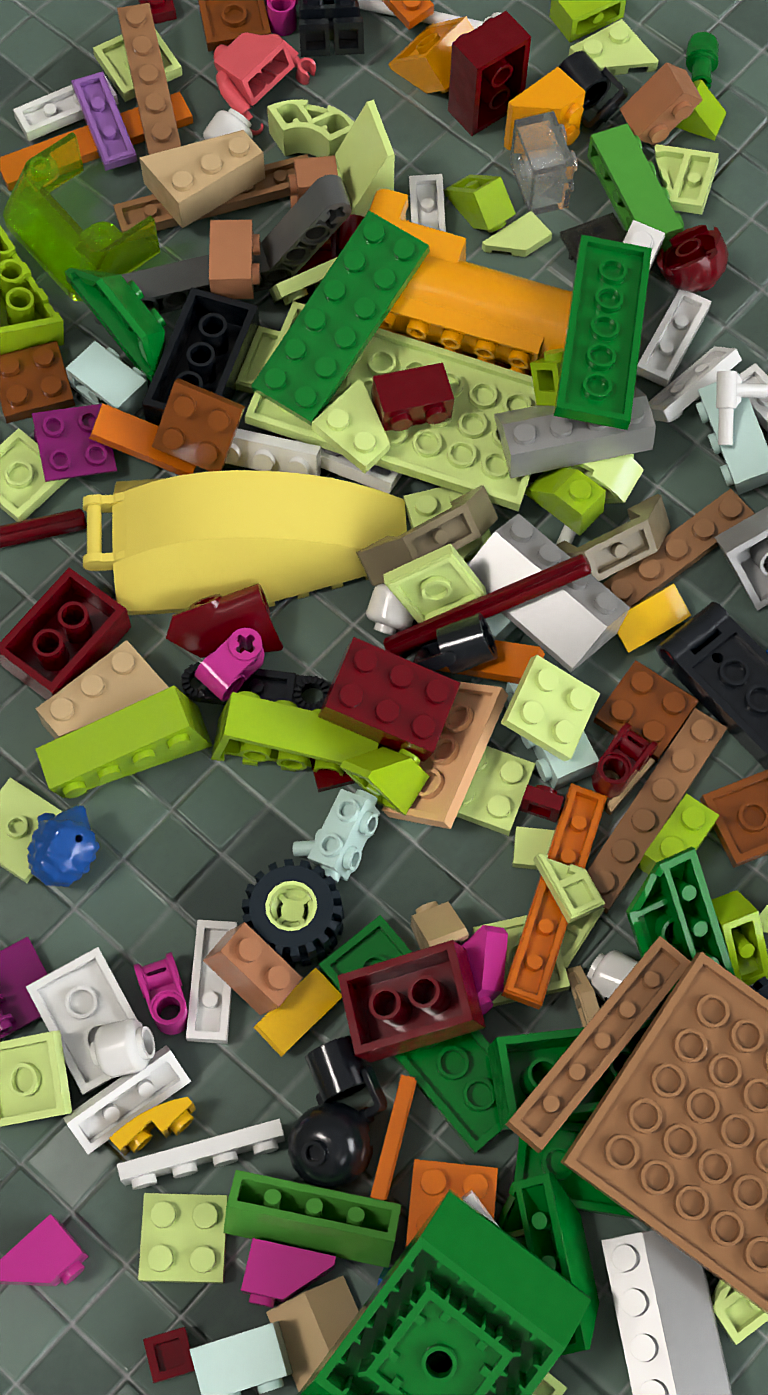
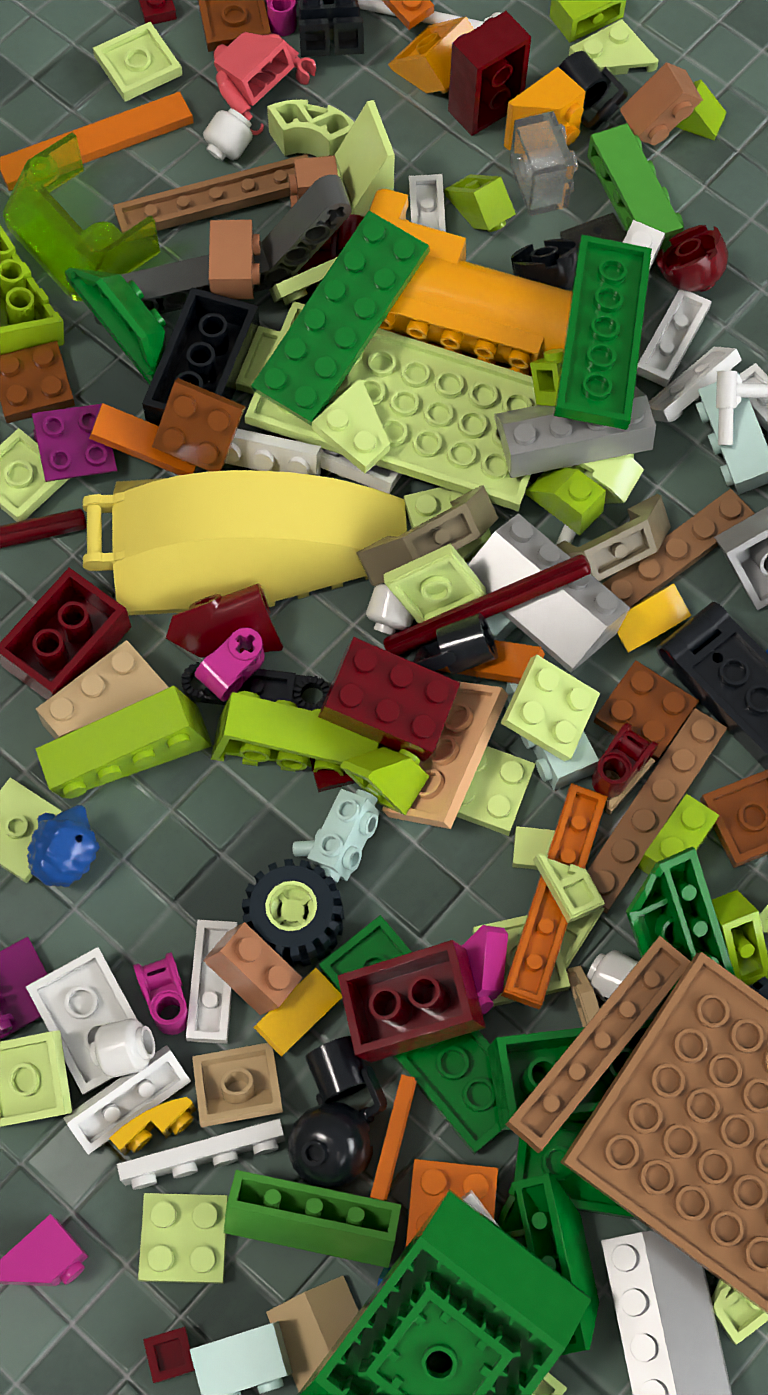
white plate [13,74,119,141] -> none
light aqua brick [66,341,148,415] -> none
medium lavender tile [71,71,137,171] -> none
medium nougat plate [117,3,181,155] -> none
tan wedge [139,130,265,228] -> none
dark pink slope [241,1238,337,1308] -> none
dark red brick [371,362,455,431] -> none
tan slope [411,901,469,950] -> none
yellowish green tile [482,211,552,257] -> none
dark red plate [519,785,564,823] -> none
yellowish green wing [654,144,719,215] -> none
green arm [686,32,719,89] -> none
none -> tan slope [192,1043,283,1127]
none -> black cylinder [511,238,578,290]

